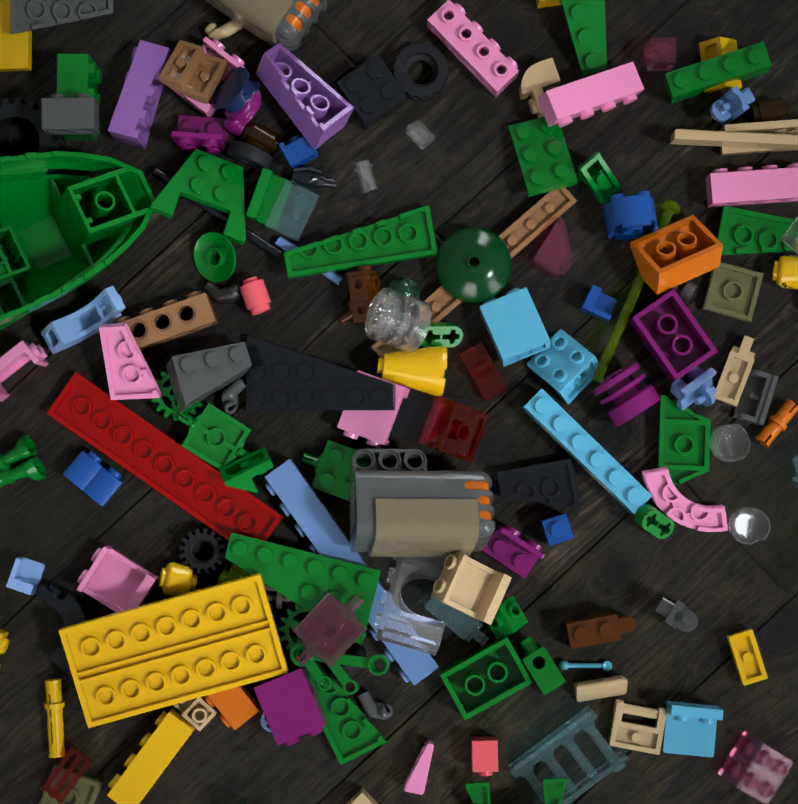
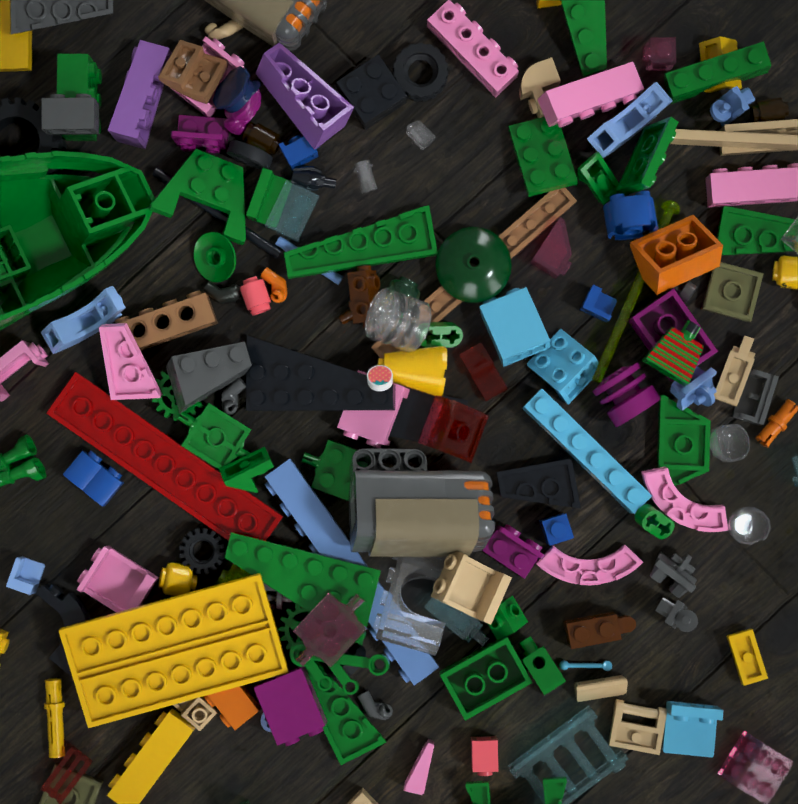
none -> orange arm [260,267,288,303]
none -> tile [367,365,393,391]
none -> bright pink tile [535,544,643,585]
none -> light blue arch [587,82,673,158]
none -> green plate [616,117,679,195]
none -> torso [642,320,704,386]
none -> dark grey hips [650,551,697,598]

